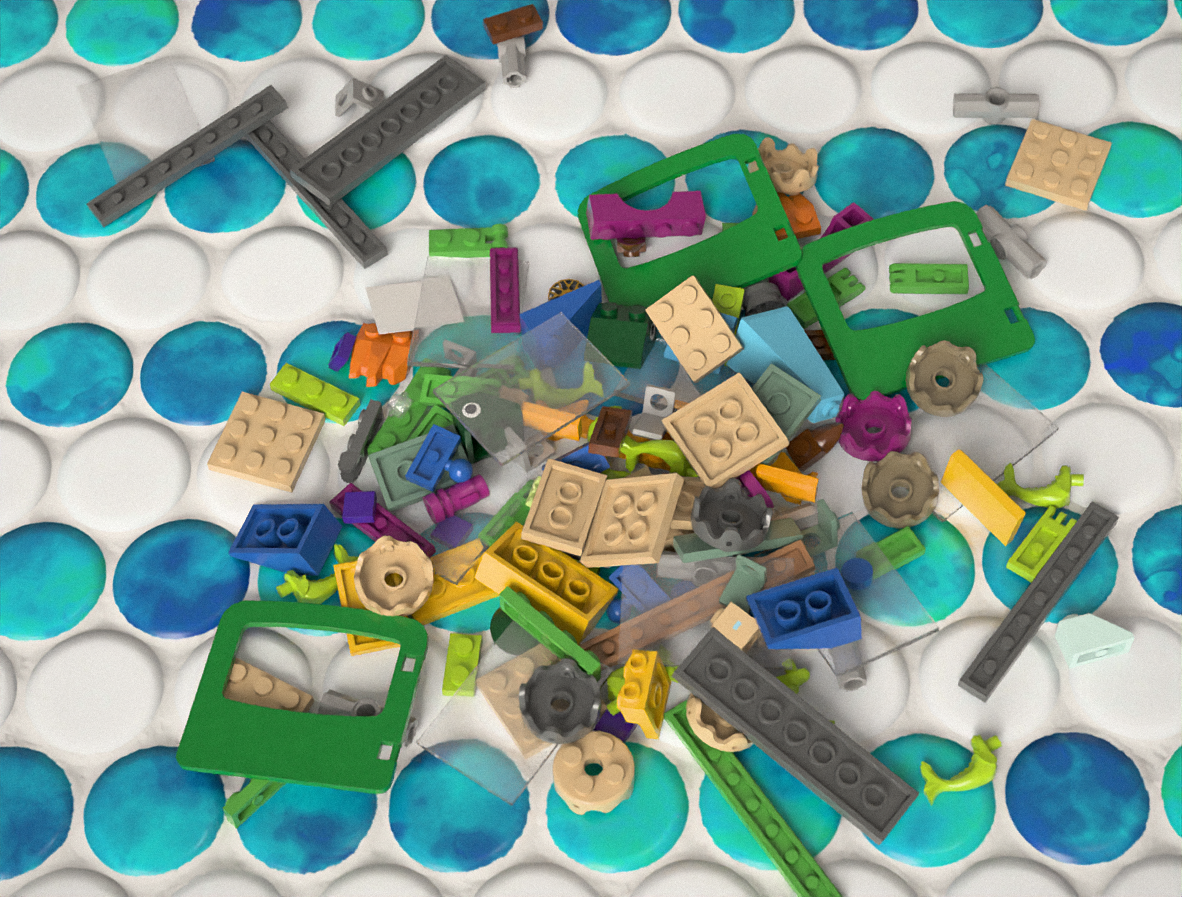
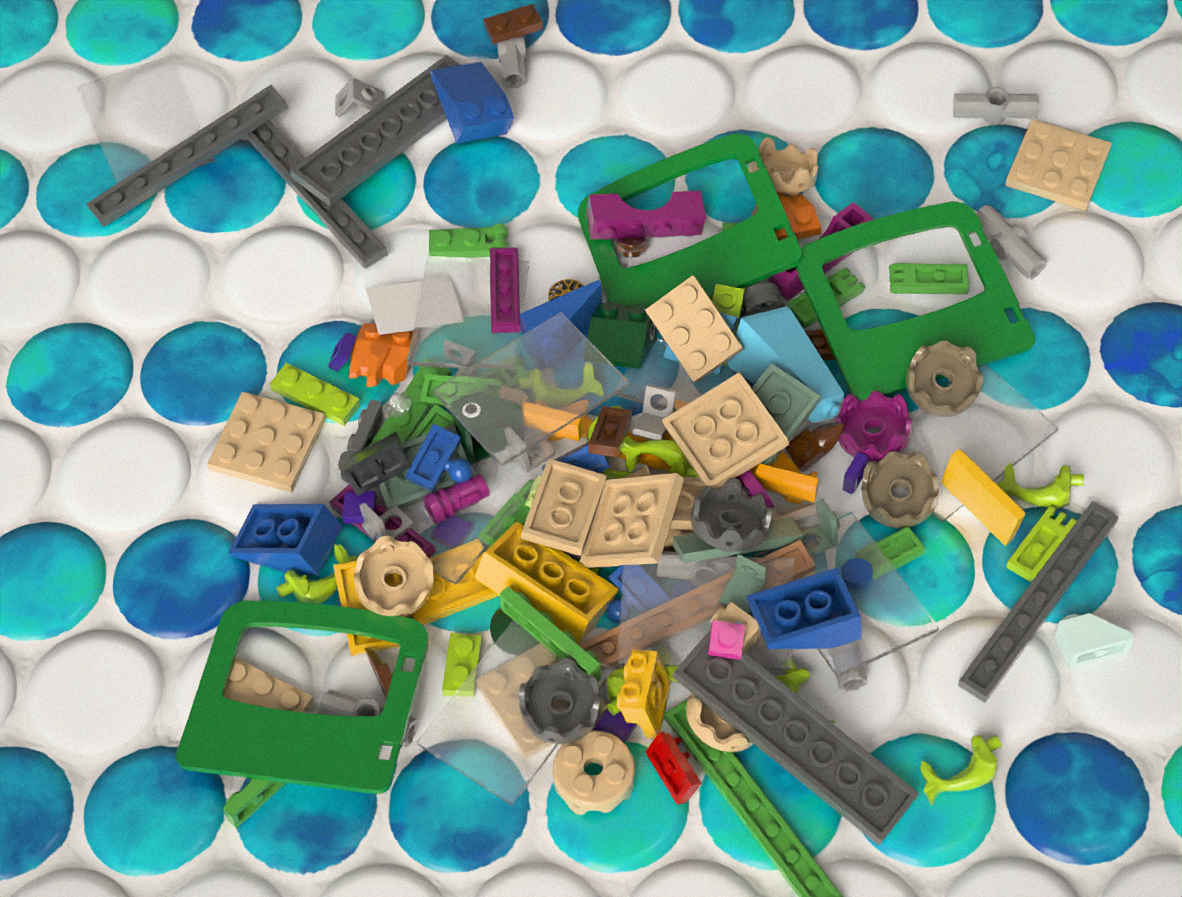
none -> black hinge [342,432,411,496]
none -> light grey bracket [359,503,414,540]
none -> reddish brown plate [364,648,393,699]
none -> blue slope [430,62,514,144]
none -> red plate [645,732,702,805]
none -> plate [707,620,745,660]
none -> dark purple tile [842,452,868,494]

